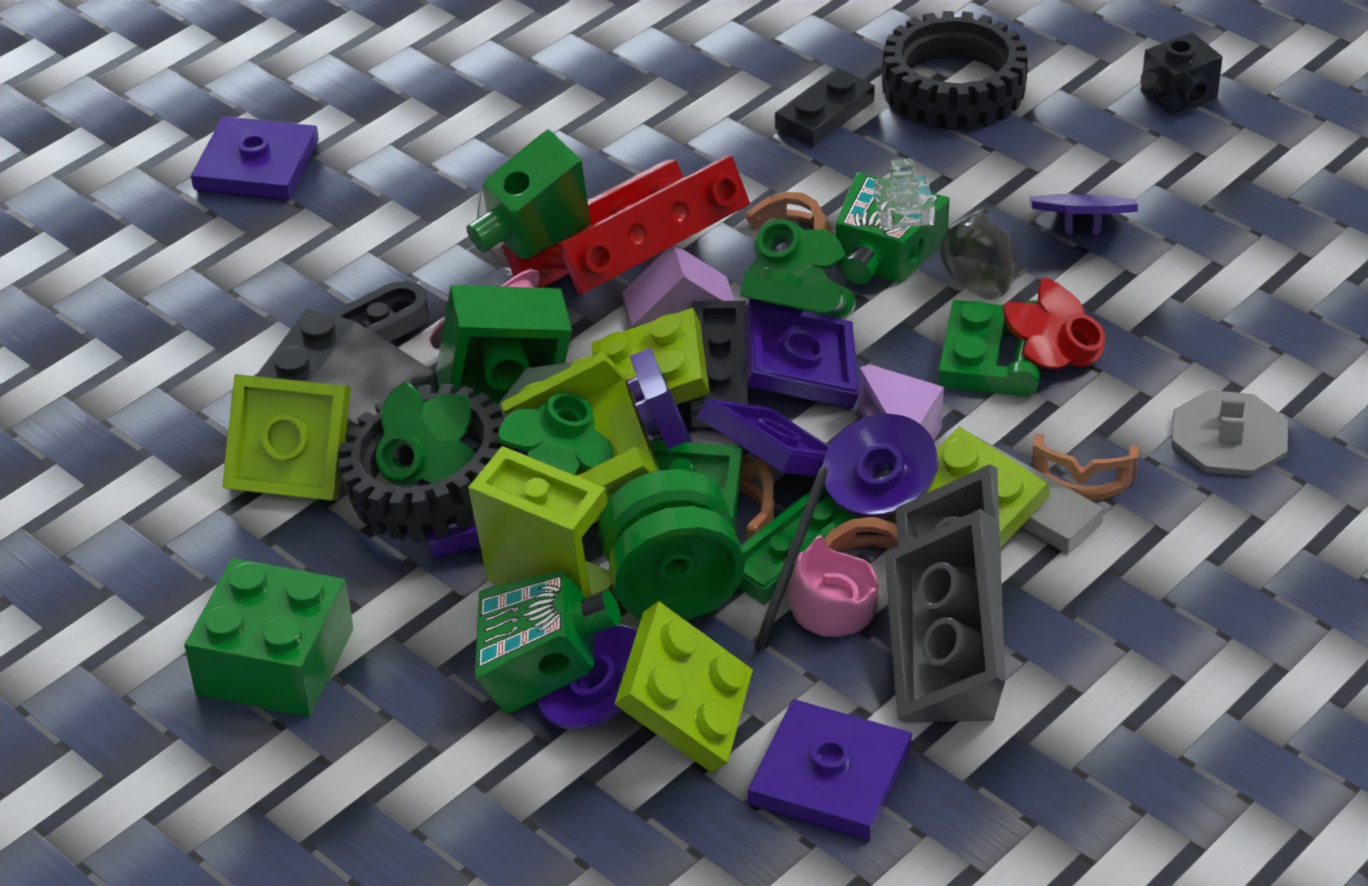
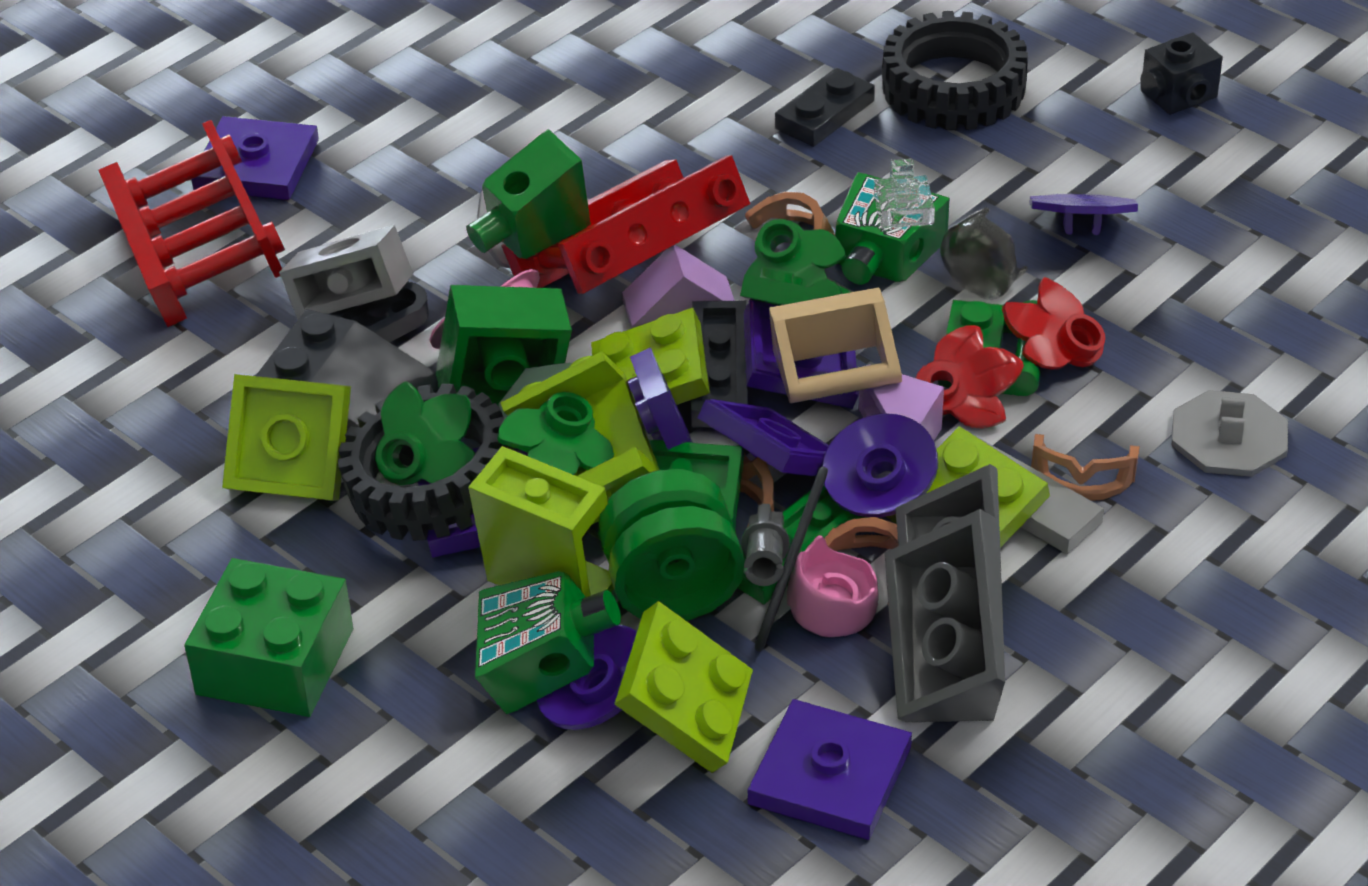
none -> red fence [98,120,285,327]
none -> light grey brick [279,225,413,319]
none -> dark grey axle [741,504,789,586]
none -> tan tile [769,287,902,403]
none -> red plate [915,325,1024,429]

